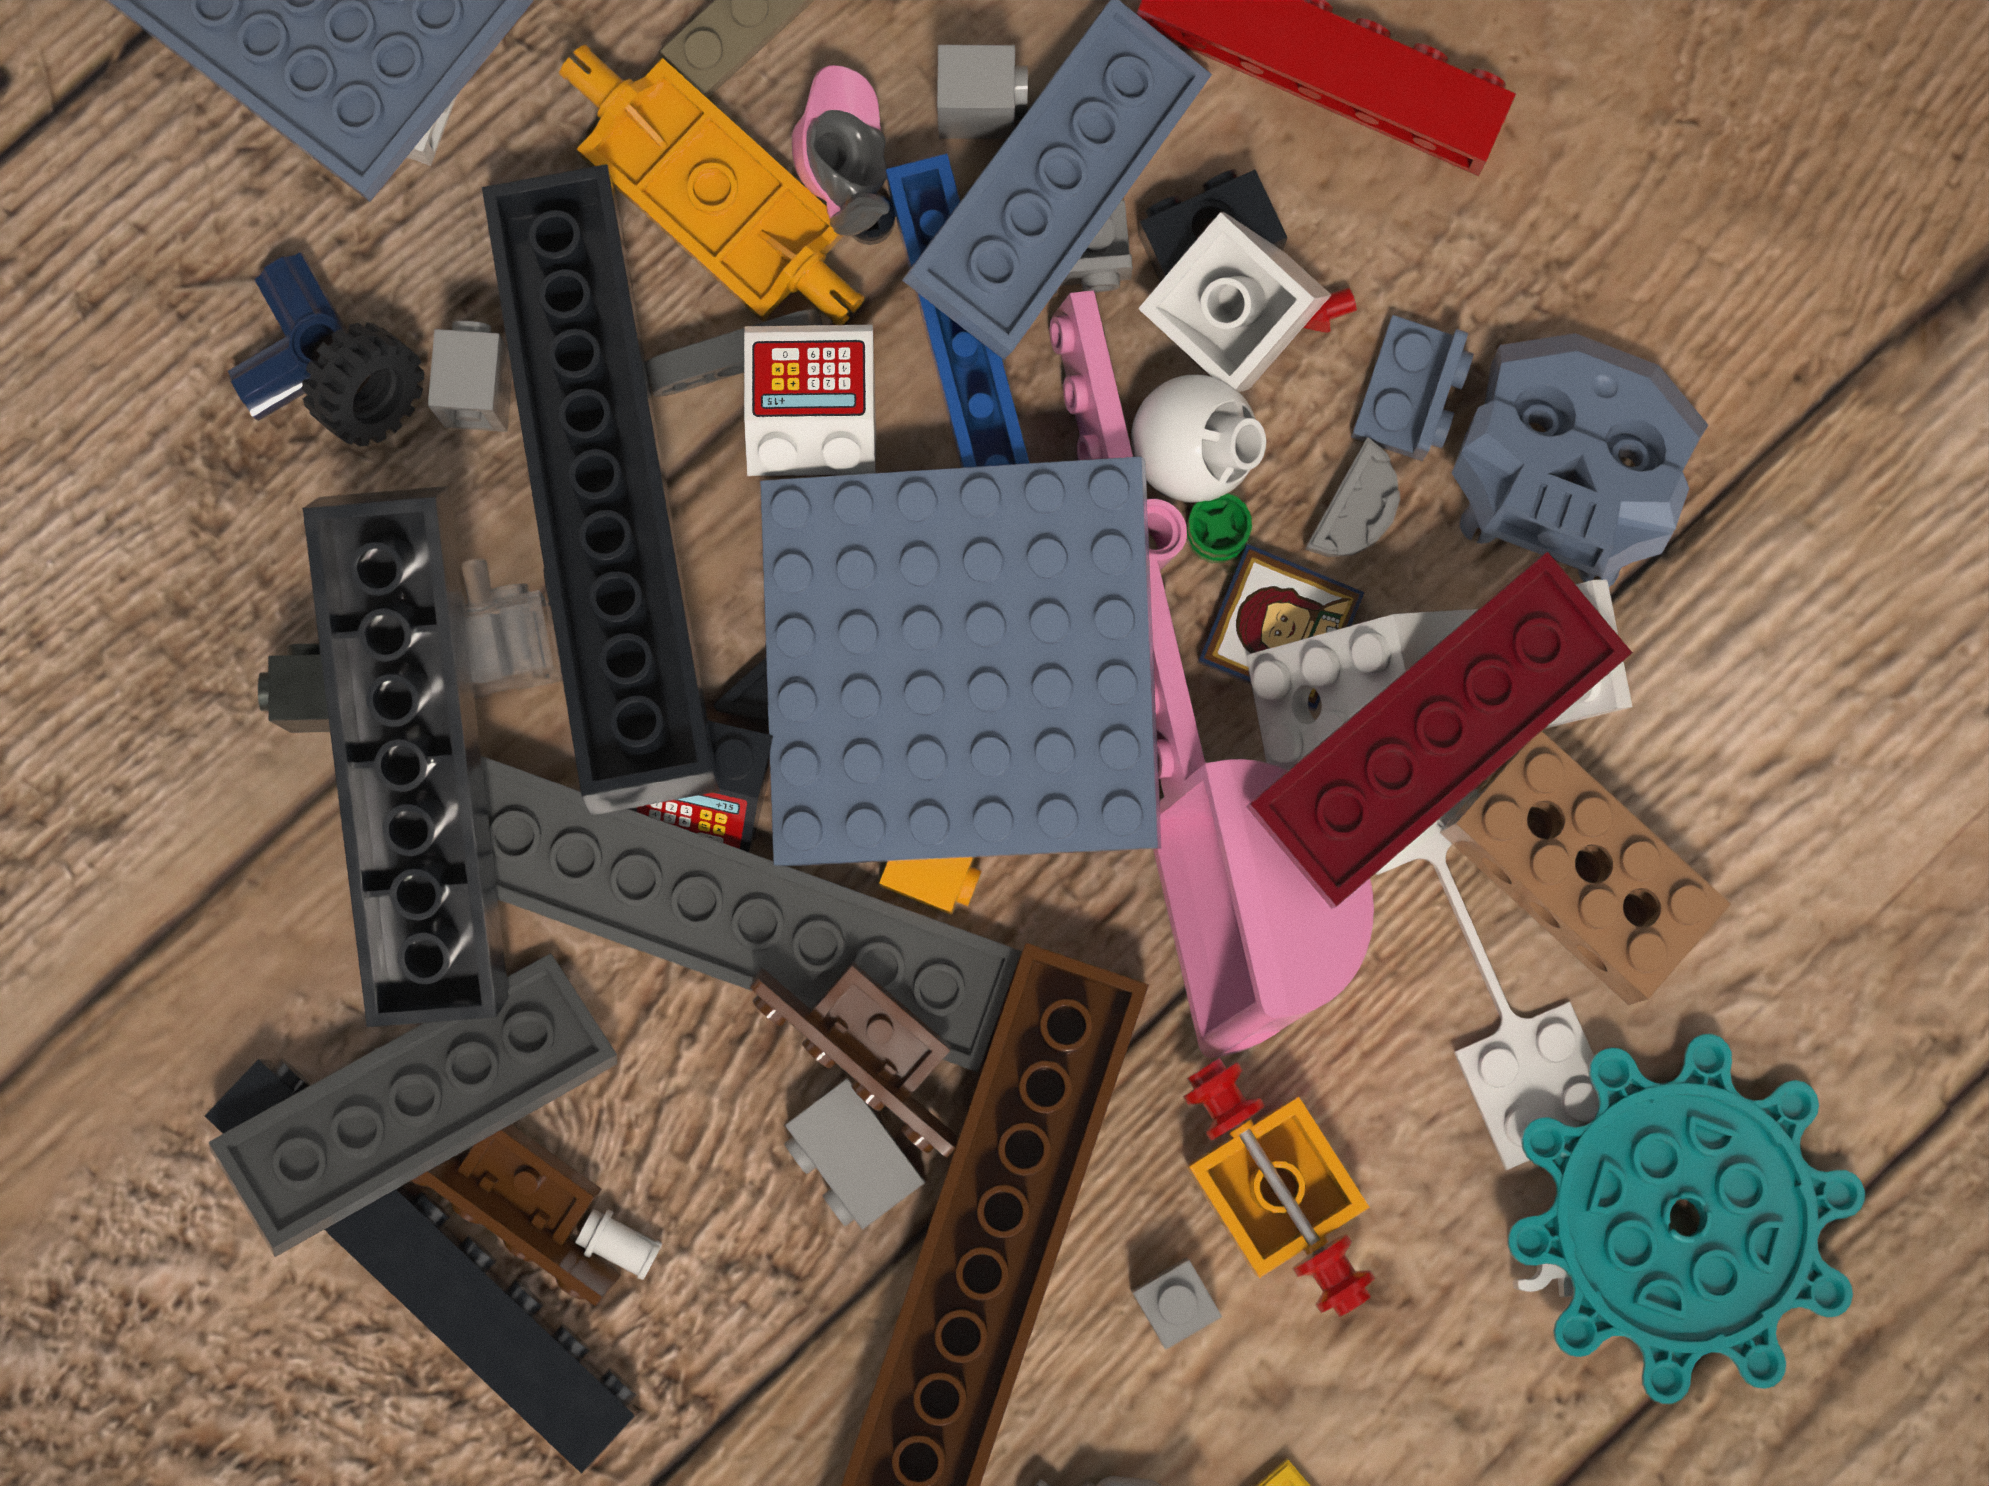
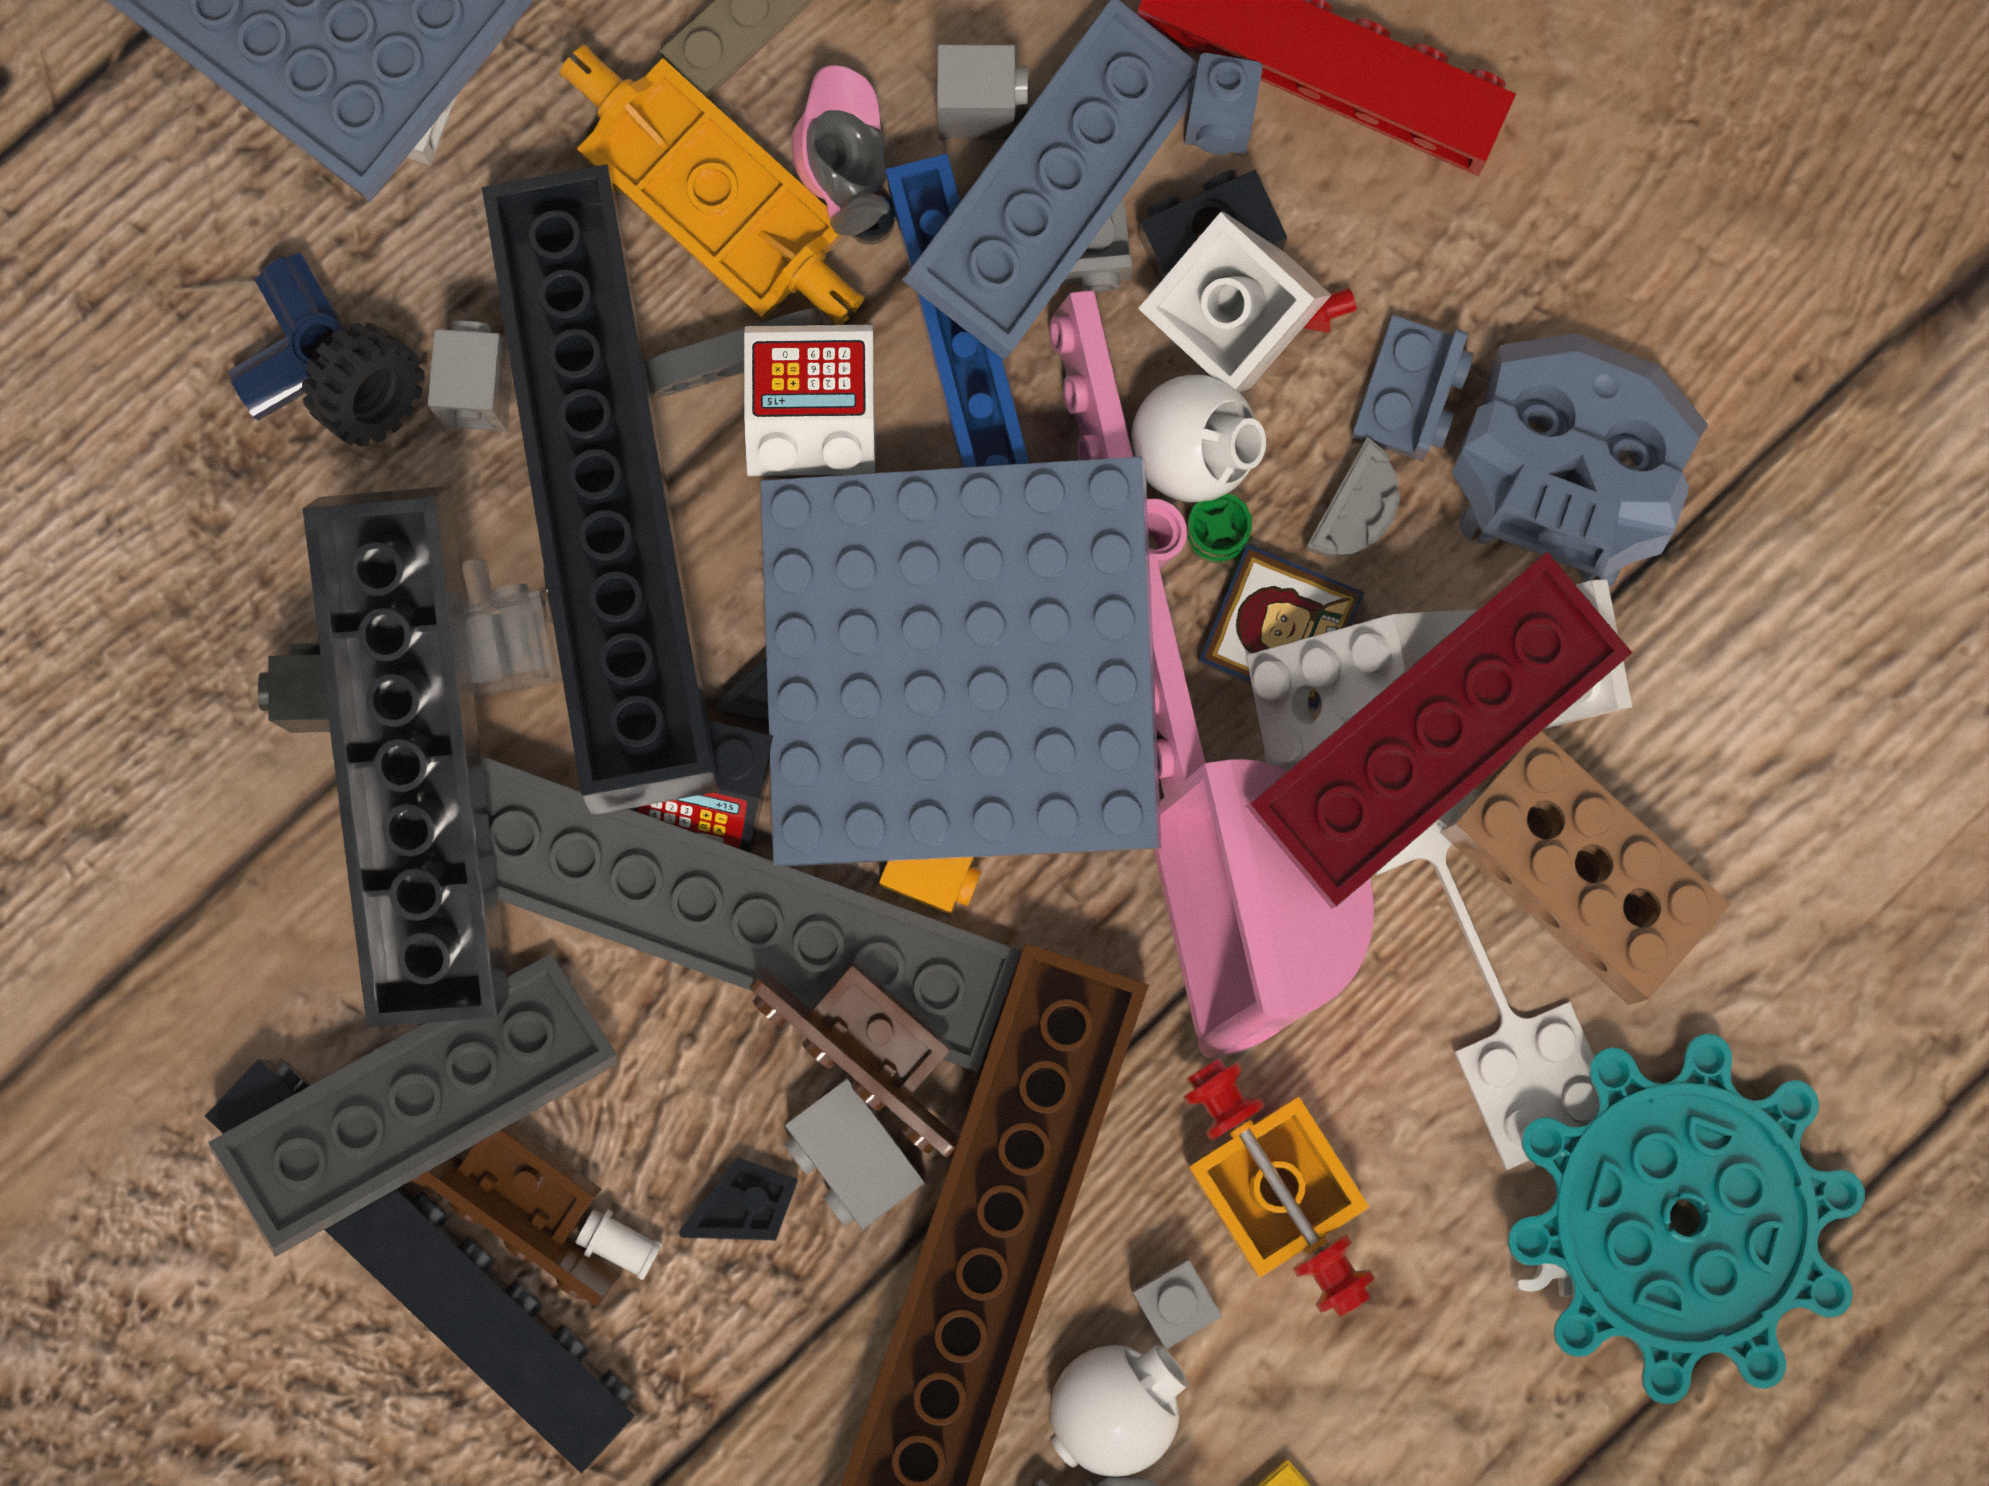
none -> black piece [679,1157,799,1241]
none -> white brick [1050,1345,1189,1477]
none -> sand blue bracket [1184,53,1262,155]

